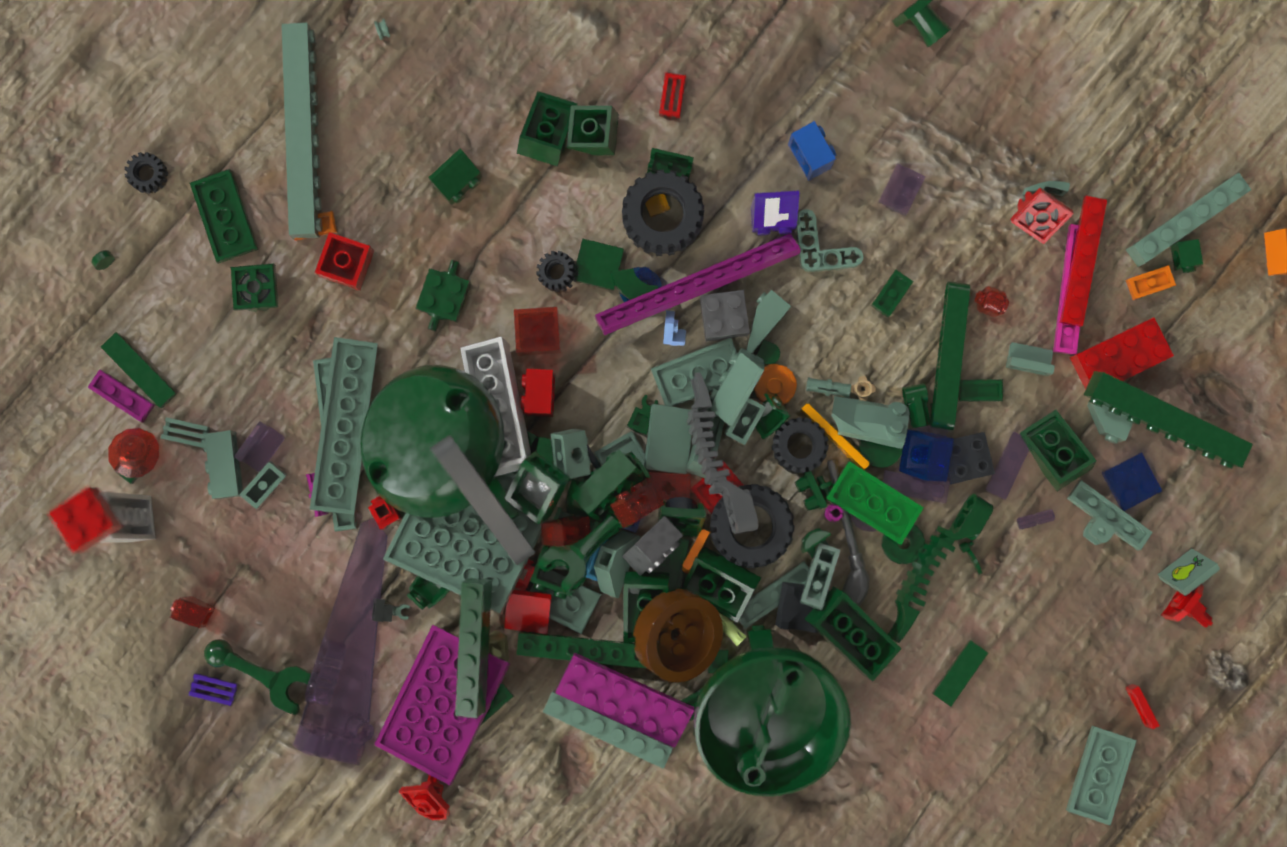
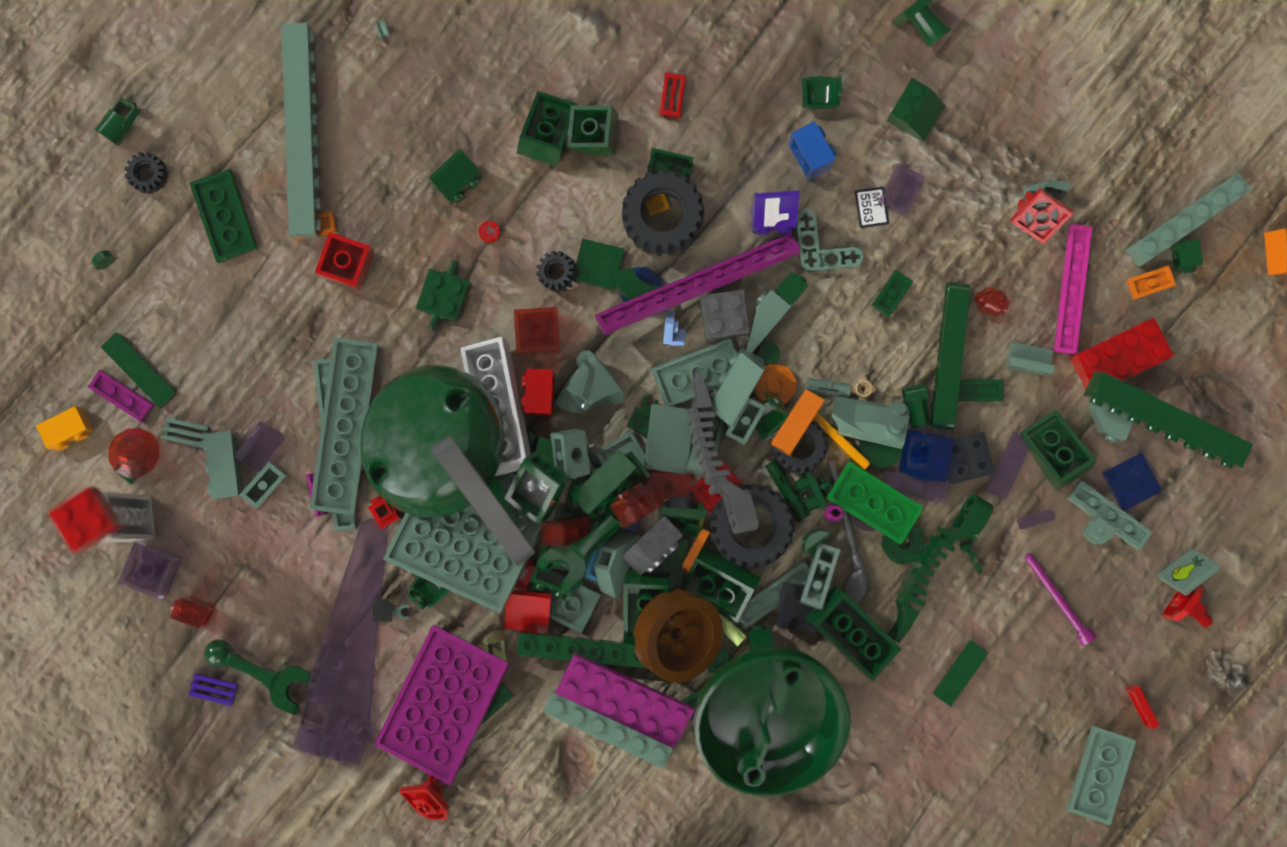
dark green piece [230,263,278,312] -> none
dark green brick [455,578,492,718] -> none
red plate [1060,195,1107,327] -> none
none -> light orange brick [36,406,94,451]
none -> dark green piece [94,98,141,146]
none -> clear purple brick [118,542,183,599]
none -> red tile [478,221,500,243]
none -> sand green piece [554,350,626,415]
none -> dark green pin [764,459,810,522]
none -> orange tile [771,389,825,456]
none -> dark green brick [774,272,808,306]
none -> dark green piece [802,75,842,109]
none -> sticker [854,187,889,228]
none -> dark green slope [887,78,945,142]
none -> magenta piece [1025,553,1097,646]

